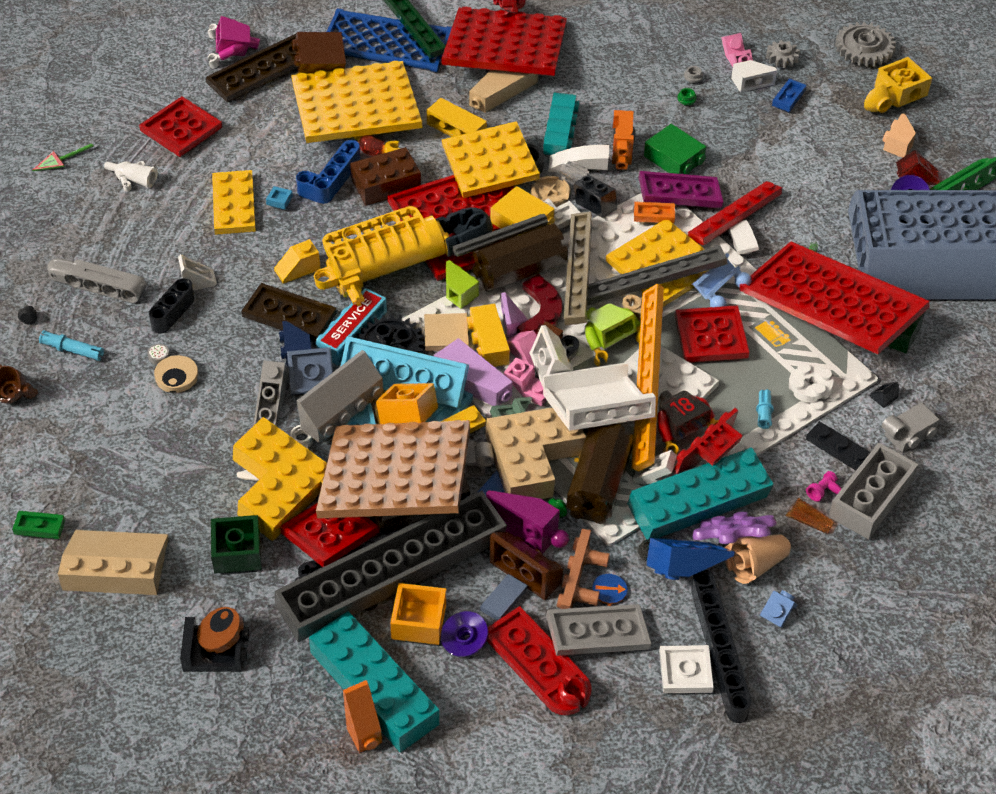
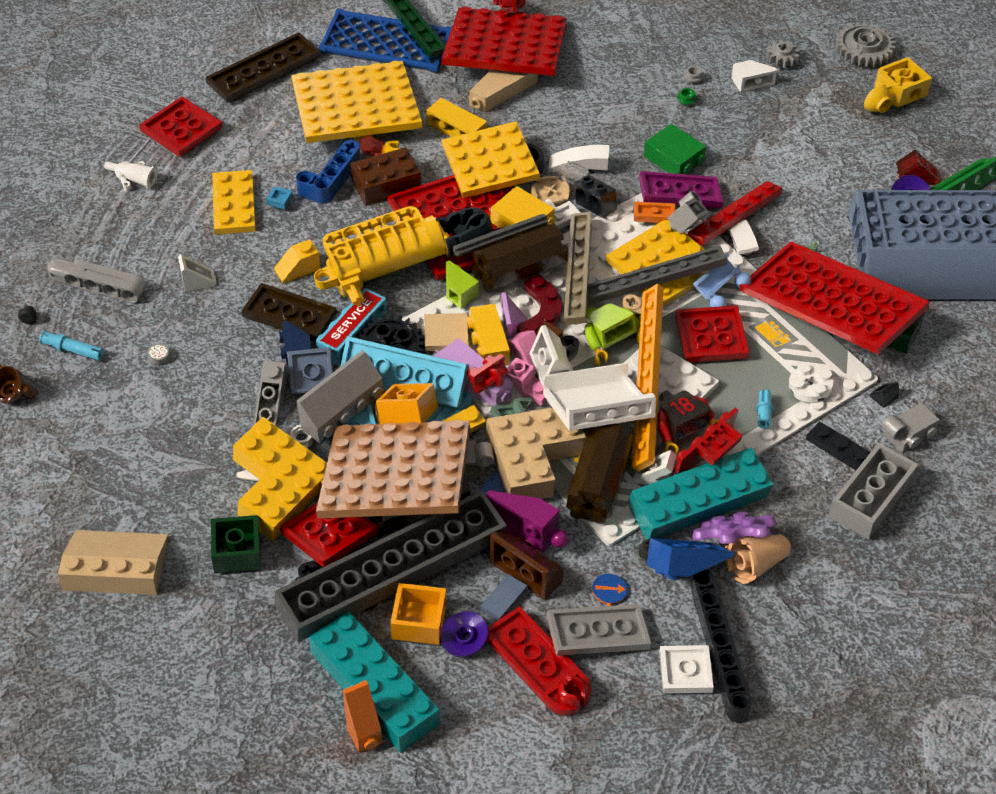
green plate [12,511,65,539] -> none
bright green piece [32,143,94,171] -> none
black beam [149,278,195,334] -> none
tan tile [154,355,198,393] -> none
black panel [180,617,250,672] -> none
dark orange tile [197,607,244,653] -> none
dark pink torso [208,16,260,69] -> none
reddish brown brick [292,32,346,73] -> none
teal brick [543,92,580,155] -> none
green plate [548,498,567,519] -> none
nougat plate [557,529,610,609] -> none
orange hips [612,110,636,170] -> none
bright pink slope [721,33,753,67] -> none
medium blue bracket [760,590,797,628] -> none
blue plate [772,78,806,112] -> none
clear orange piece [785,498,834,534] -> none
dark pink piece [806,471,842,502] -> none
light nougat slope [883,114,916,159] -> none
none -> red hips [467,354,509,394]
none -> light grey hinge [667,191,709,234]

